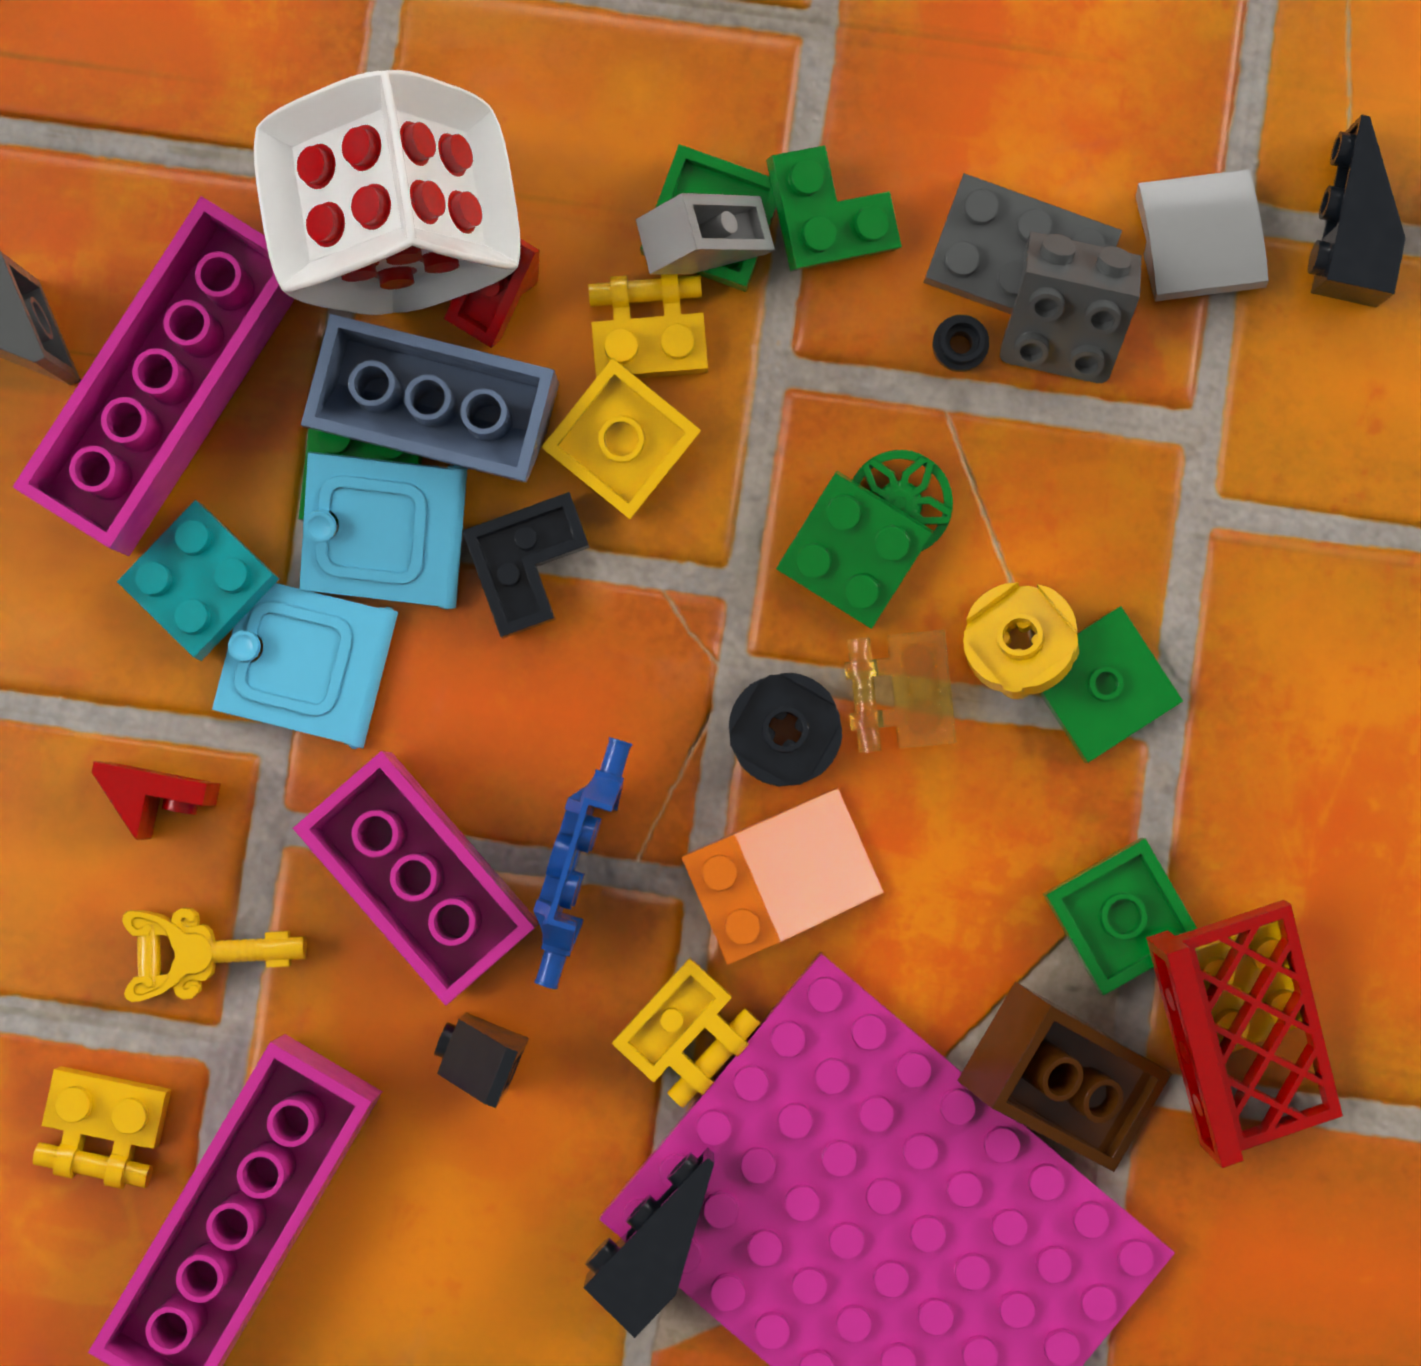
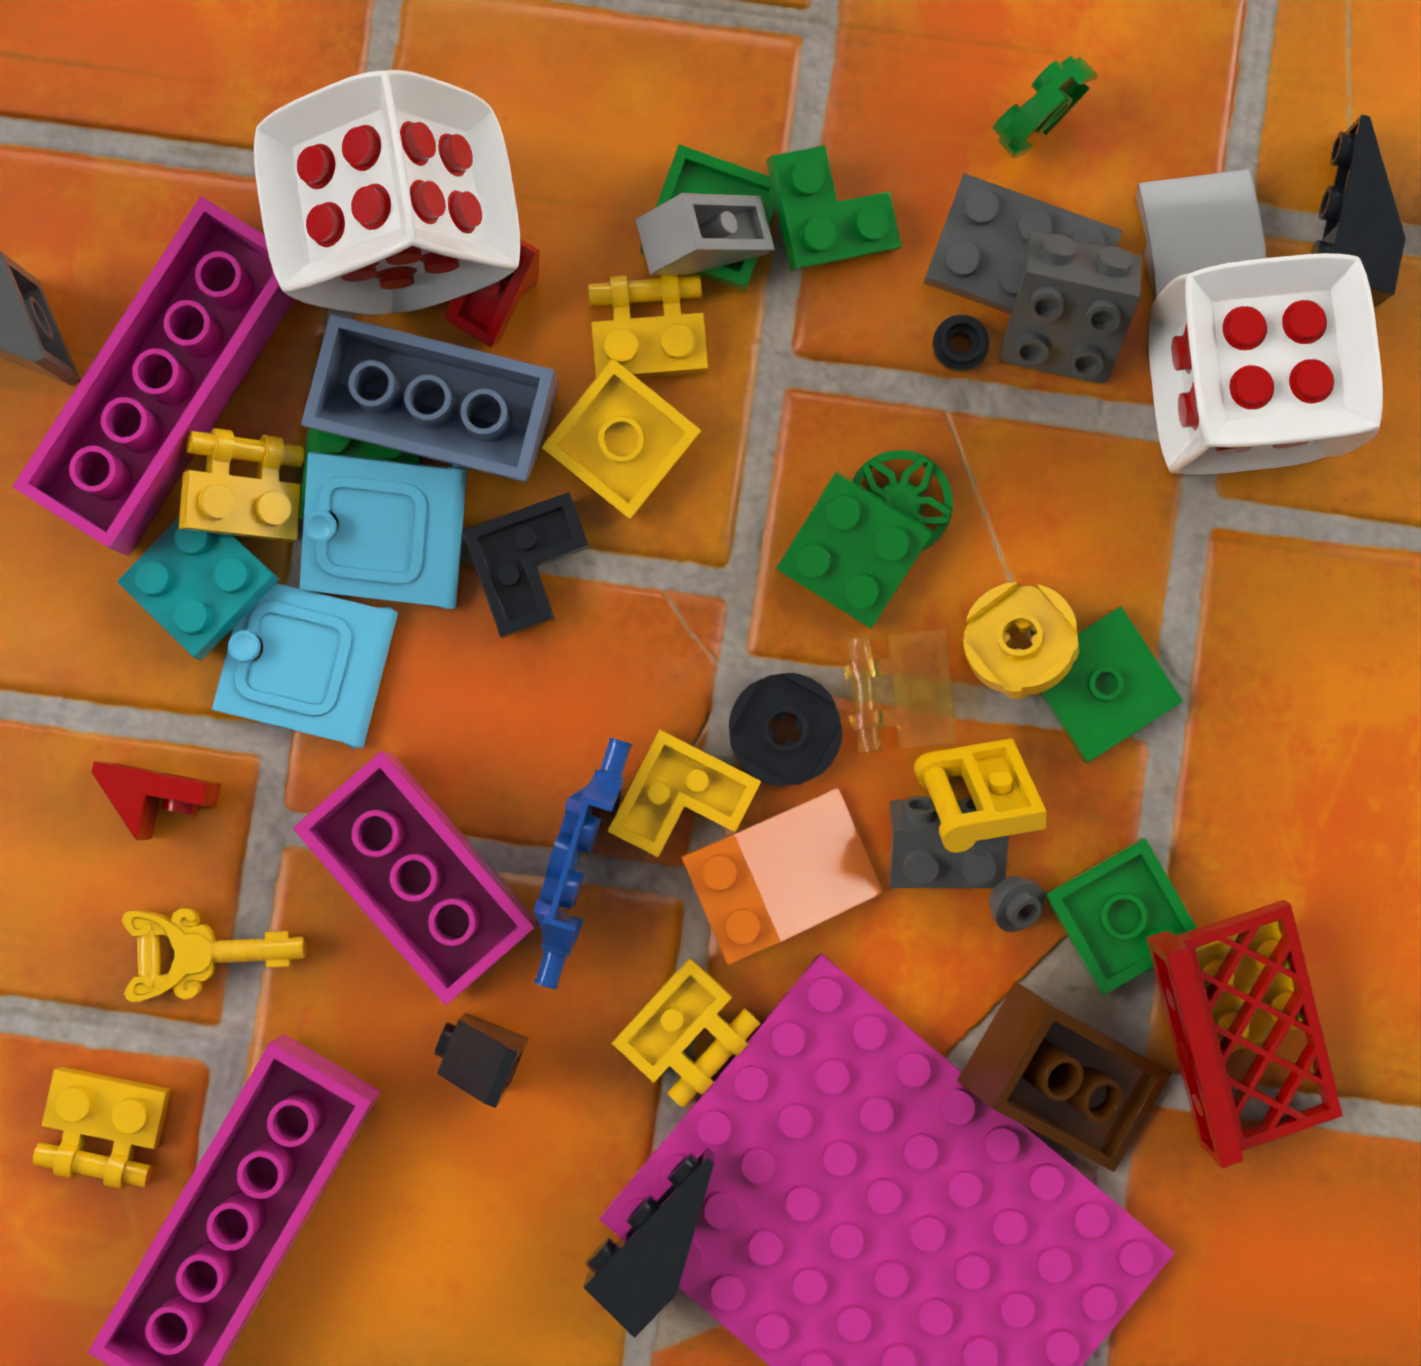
none -> yellow plate [179,428,304,542]
none -> yellow plate [607,729,761,857]
none -> dark grey bracket [889,796,1009,888]
none -> yellow plate [913,738,1047,853]
none -> dark grey plate [989,876,1045,932]
none -> green plate [992,56,1098,159]
none -> white piece [1149,253,1383,475]

